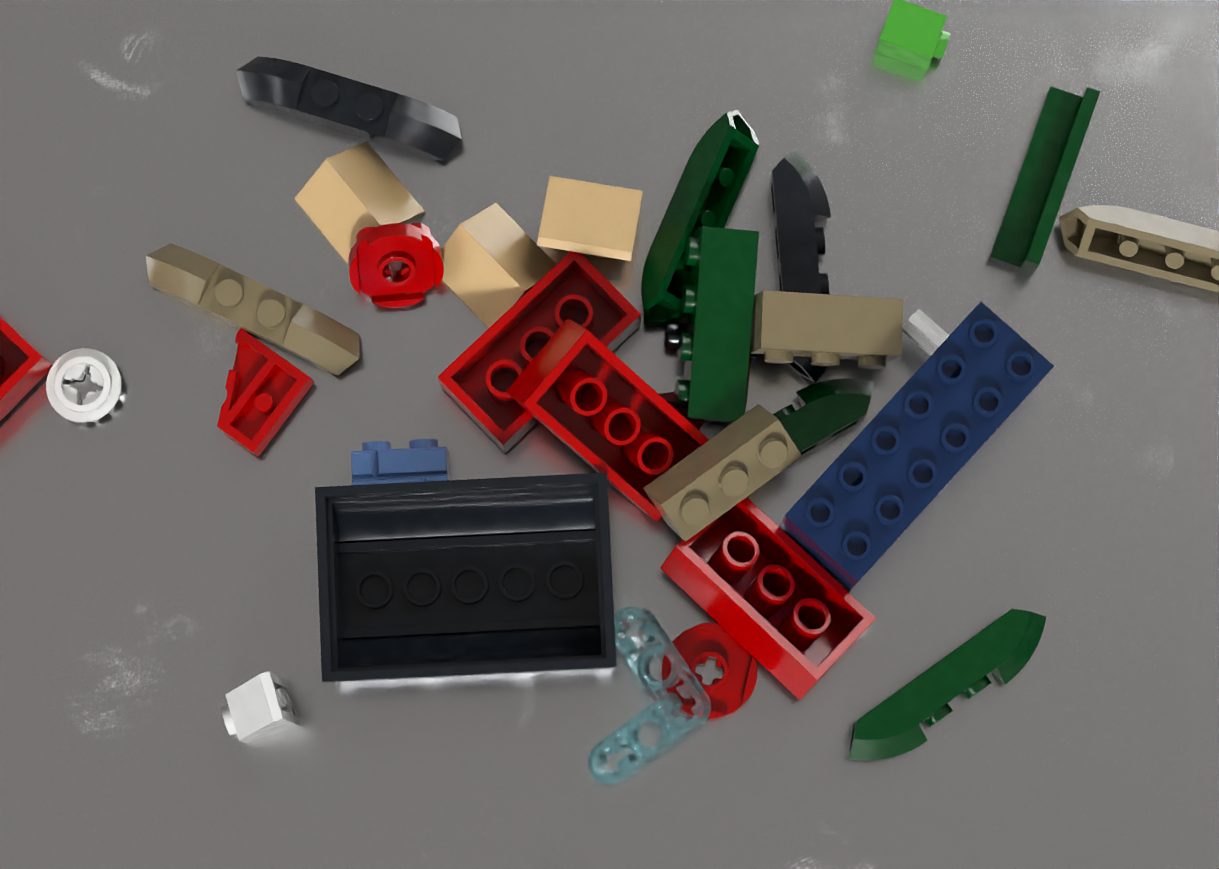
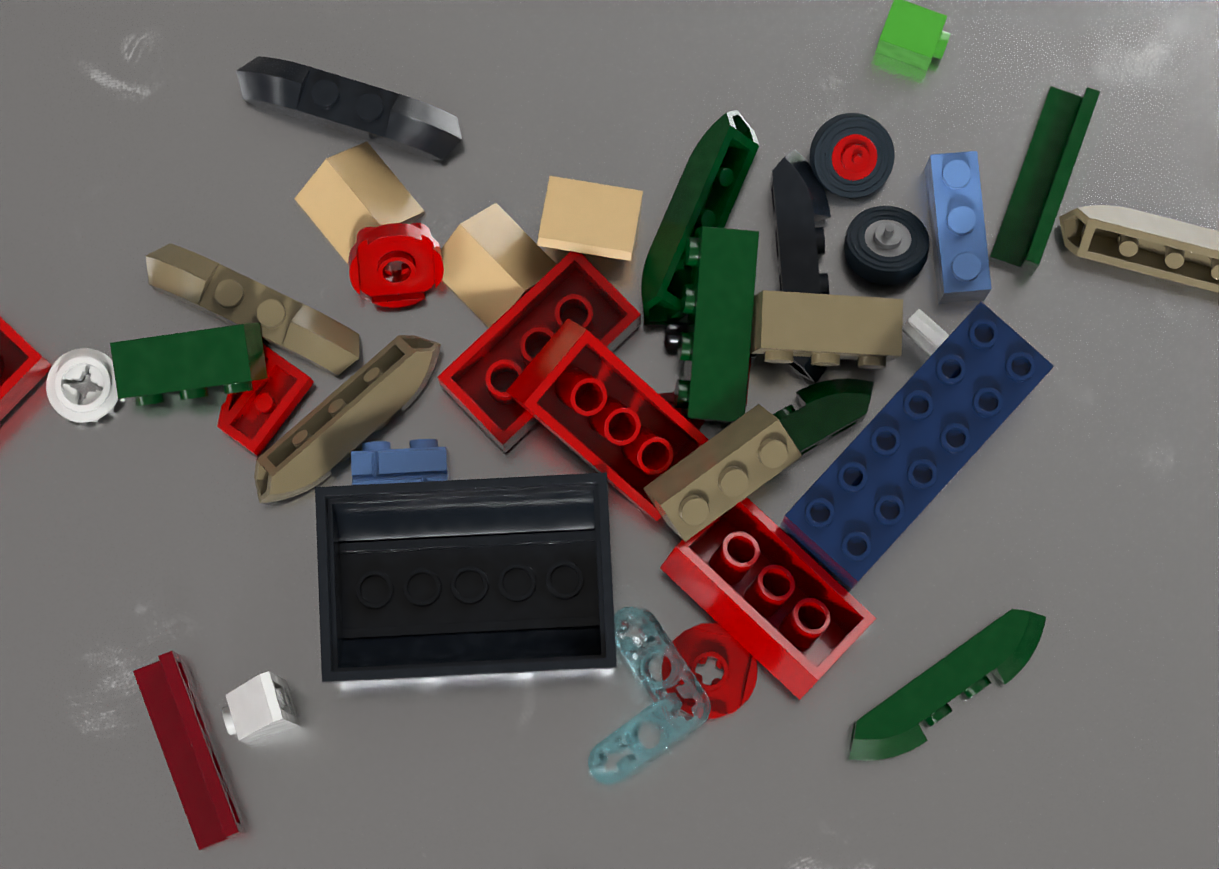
none -> dark green brick [110,322,268,406]
none -> dark red fence [133,651,247,850]
none -> dark tan brick [254,335,441,503]
none -> black wheel [810,113,895,198]
none -> black wheel [844,206,930,285]
none -> medium blue brick [925,151,992,304]

